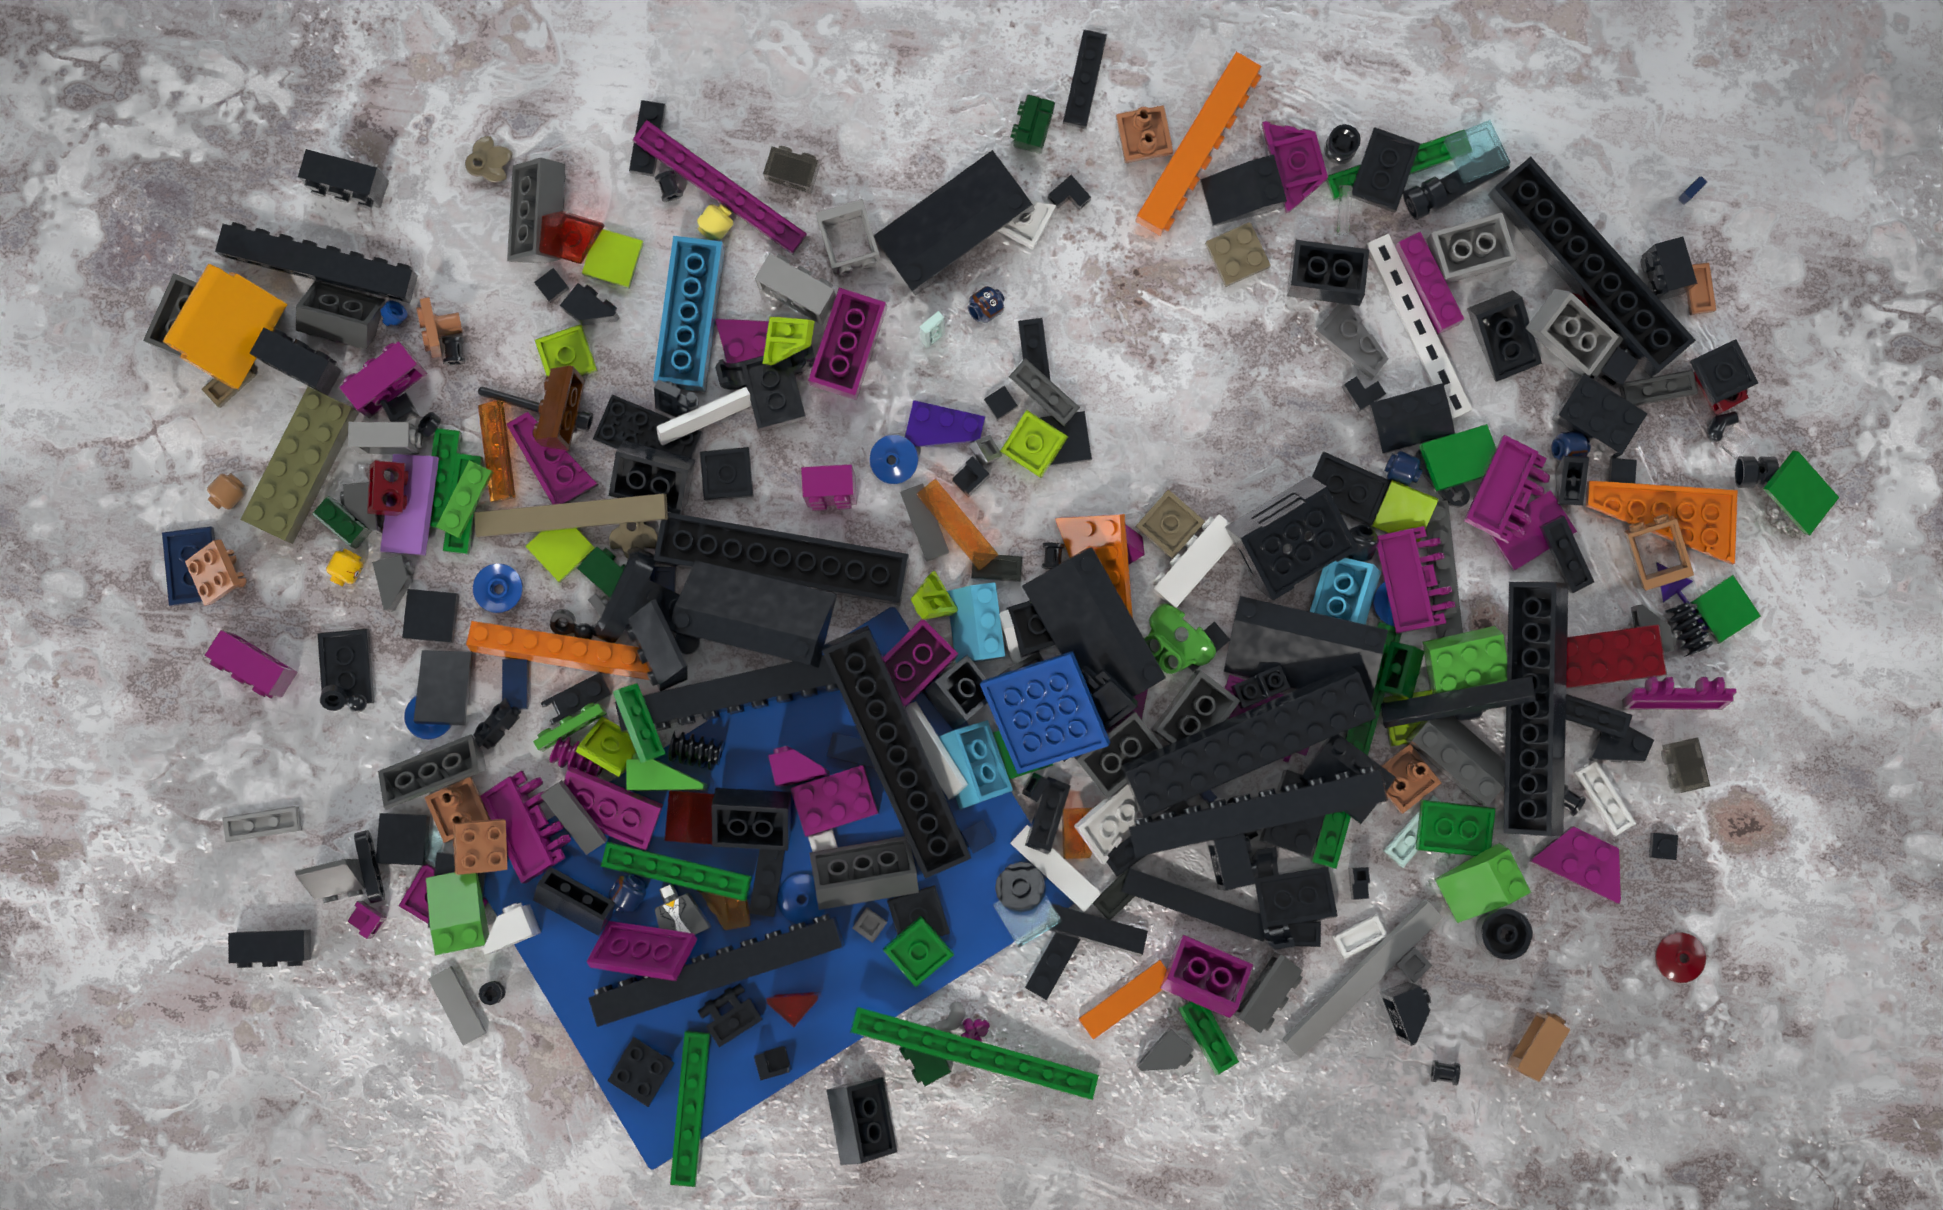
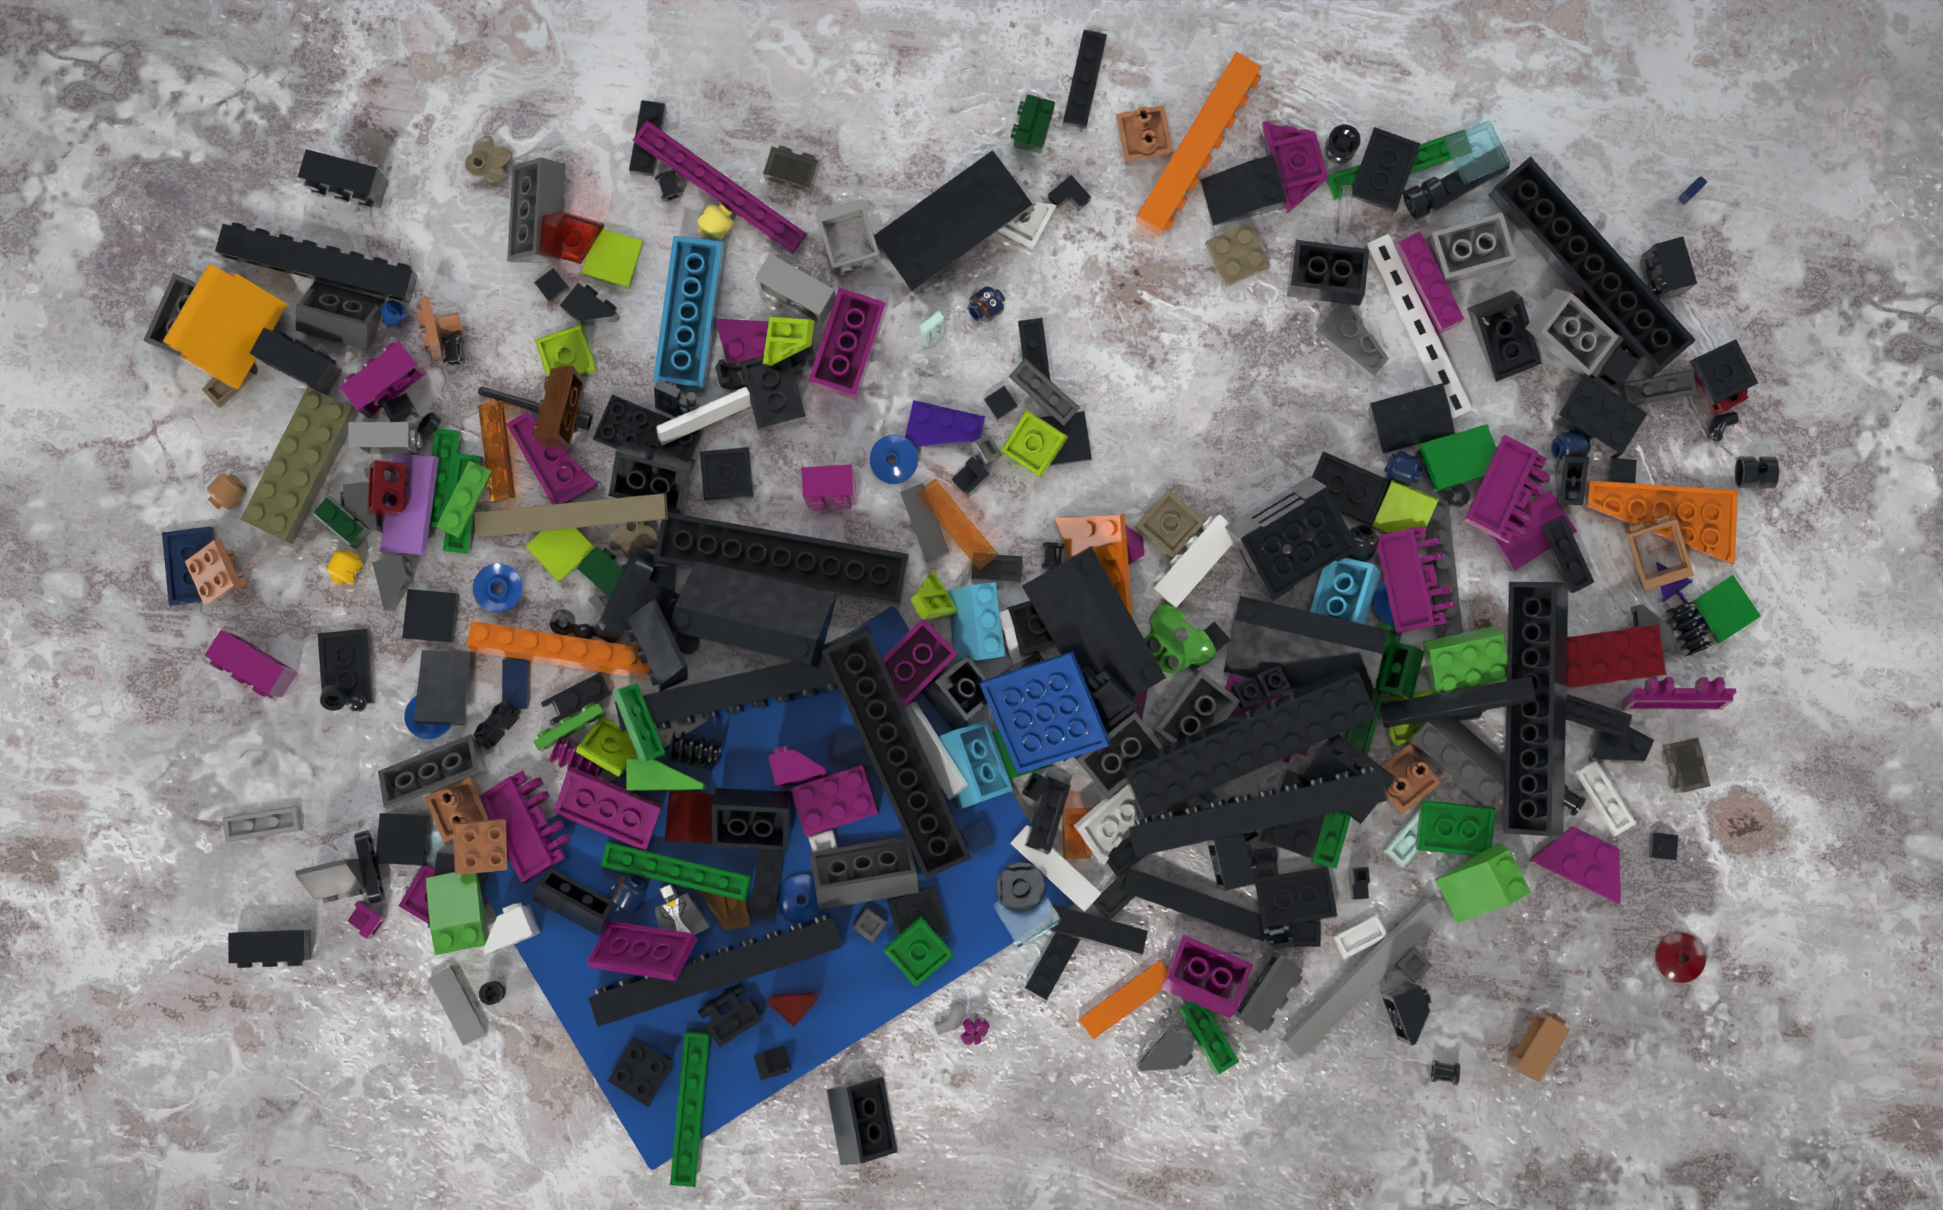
dark grey tile [540,780,607,855] -> none
green plate [850,1007,1099,1100] -> none
dark green brick [899,1025,952,1087] -> none
black piece [1342,376,1386,412] -> none
black brick [1476,908,1533,960] -> none
nougat tile [1686,263,1716,315] -> none
green tile [1763,450,1840,536] -> none

